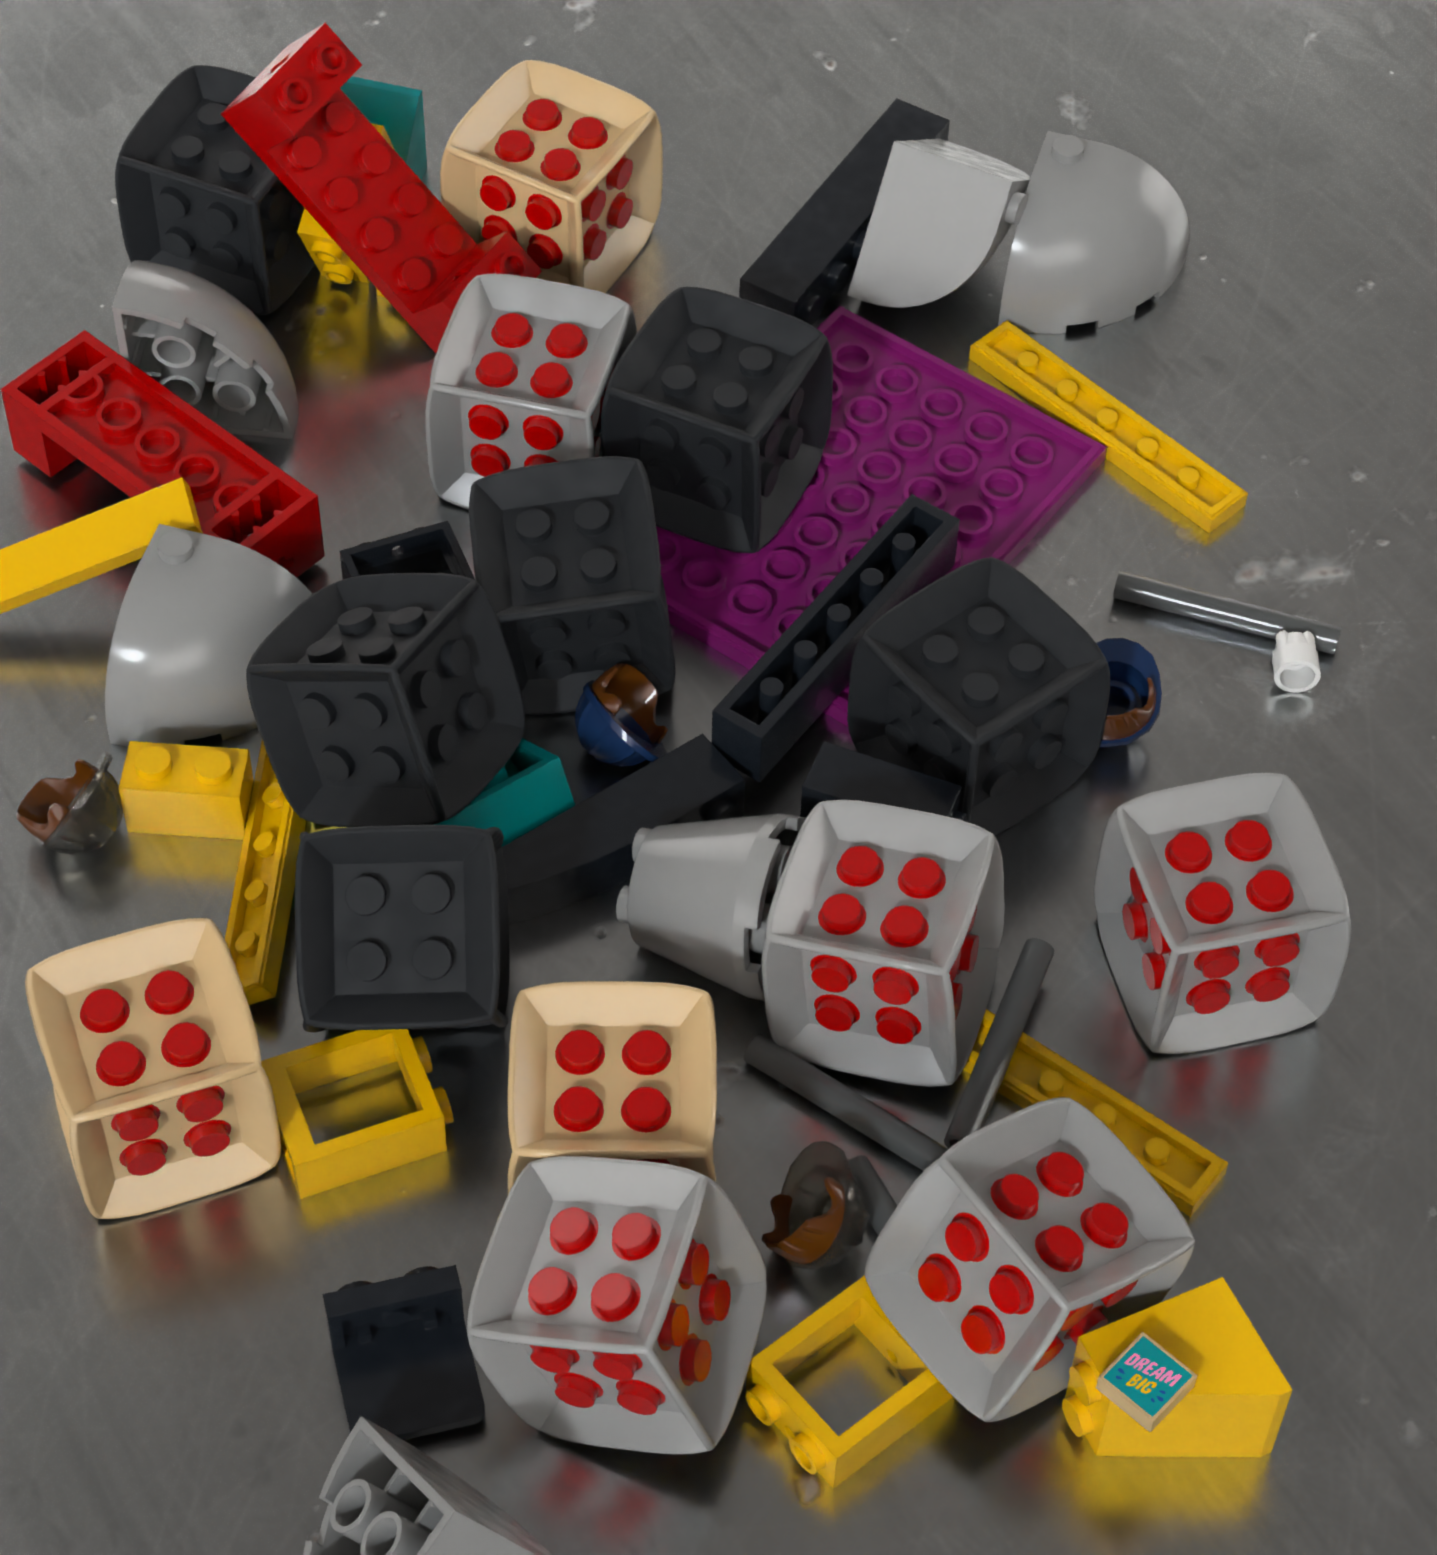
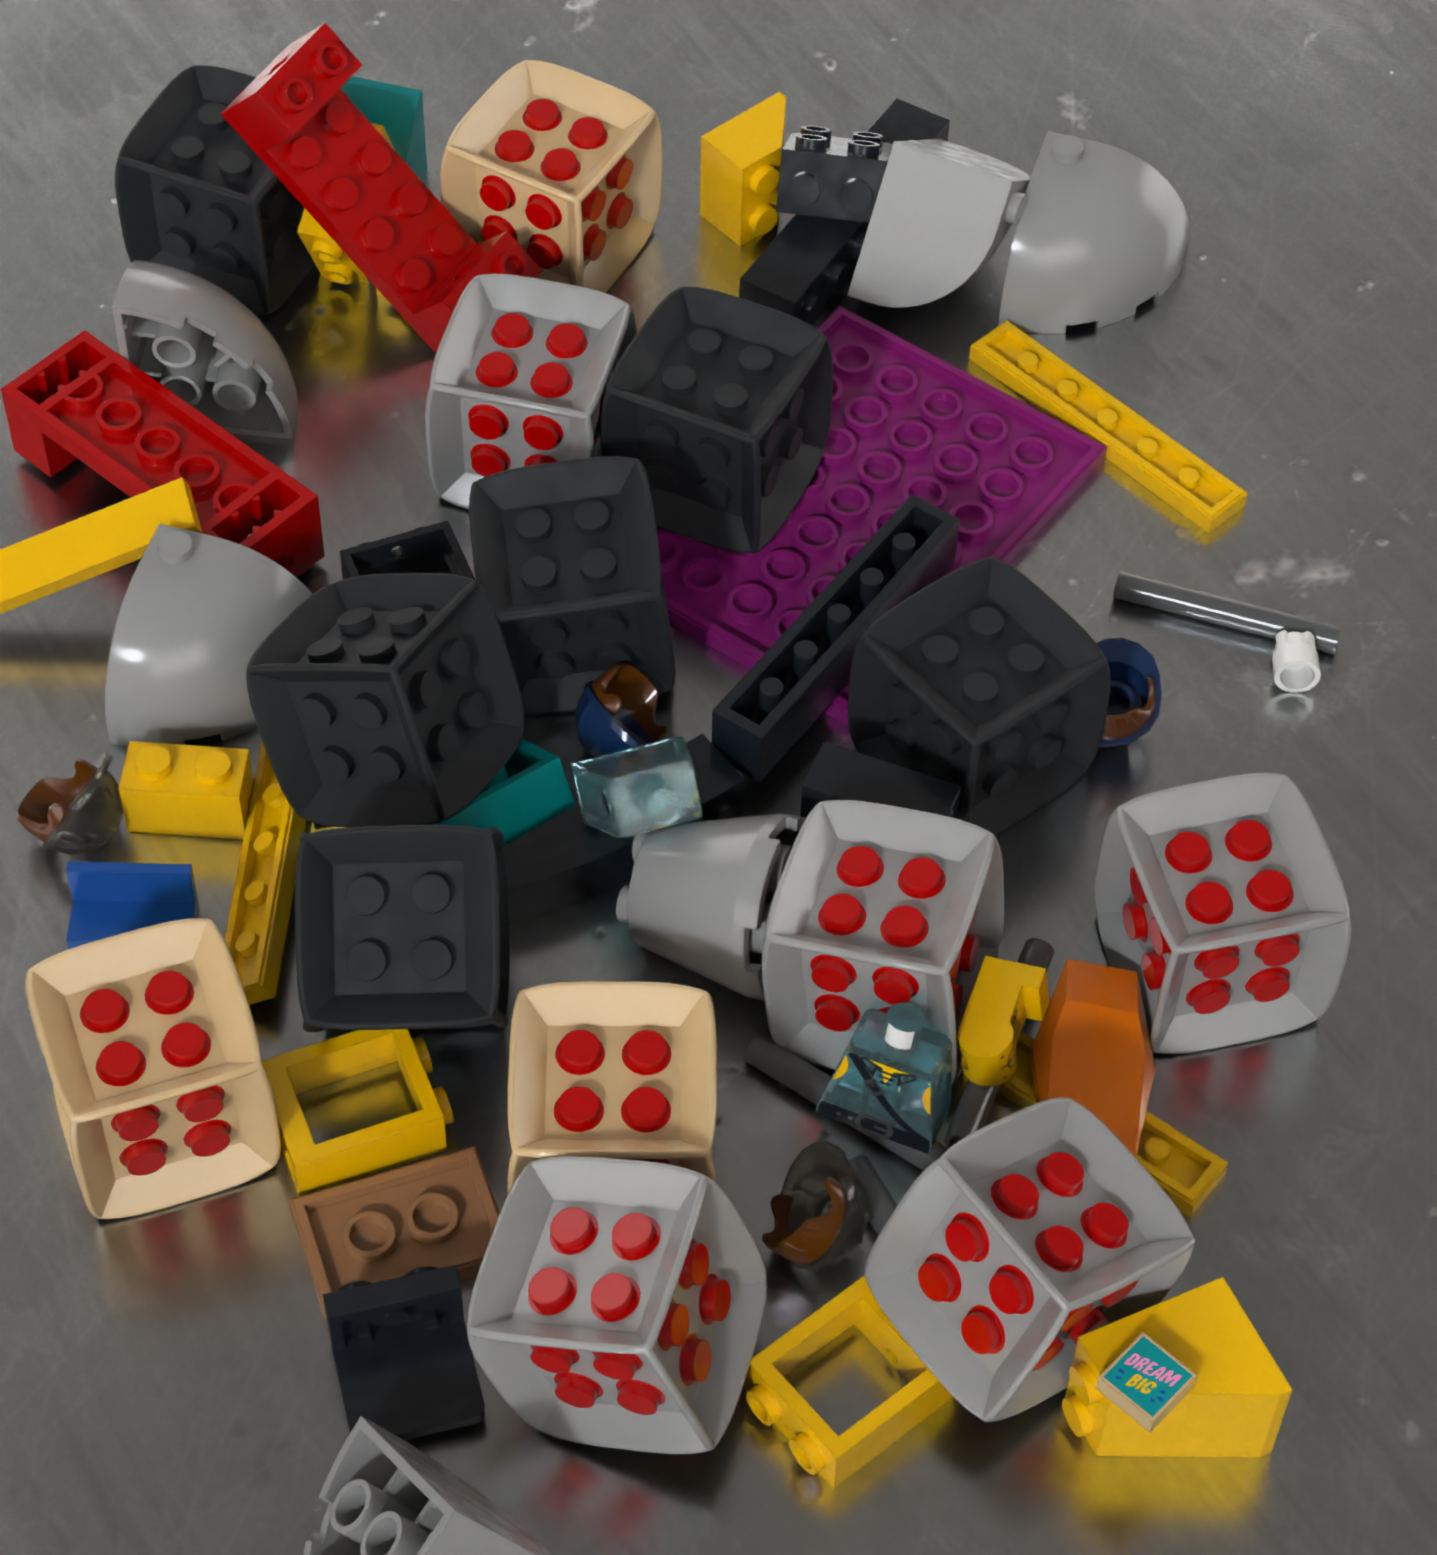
none -> blue panel [66,861,199,949]
none -> medium nougat tile [289,1146,500,1321]
none -> clear light blue torso [571,736,702,838]
none -> yellow slope [699,91,786,247]
none -> black bracket [776,126,893,223]
none -> clear light blue torso [816,1003,952,1155]
none -> yellow leg [957,956,1050,1087]
none -> orange piece [1029,958,1155,1158]

